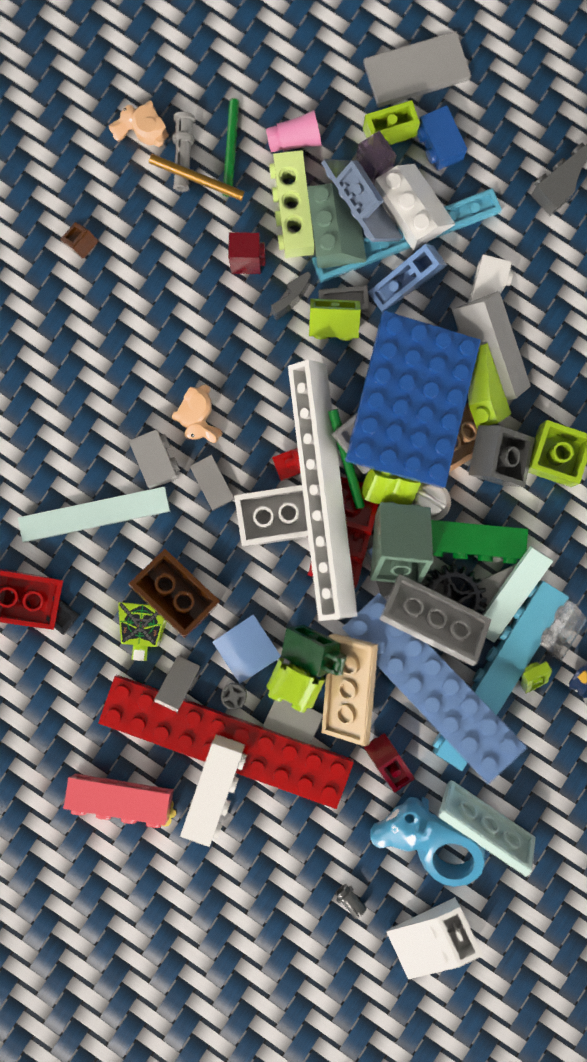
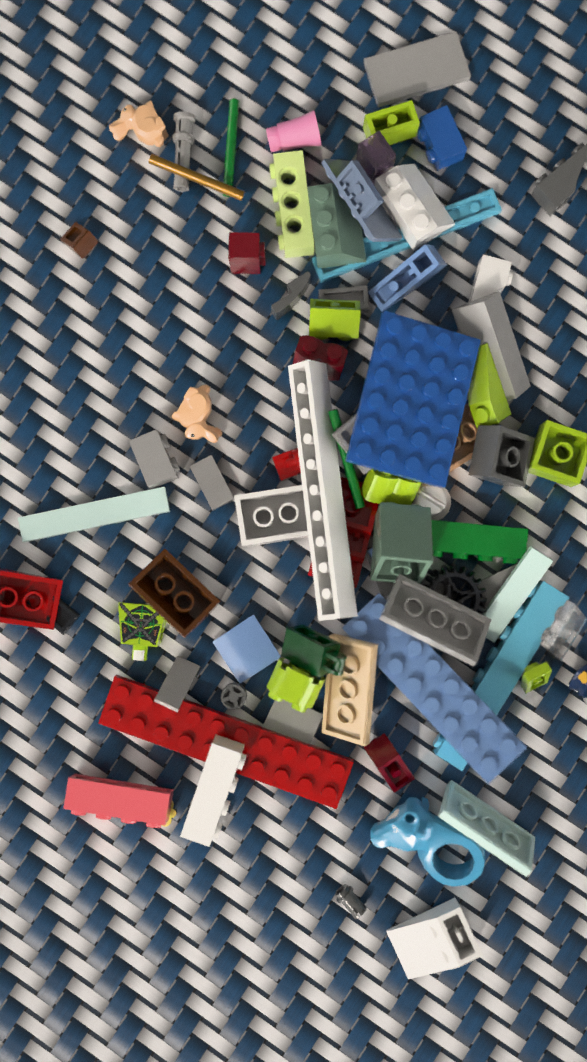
none -> dark red brick [293,335,348,381]

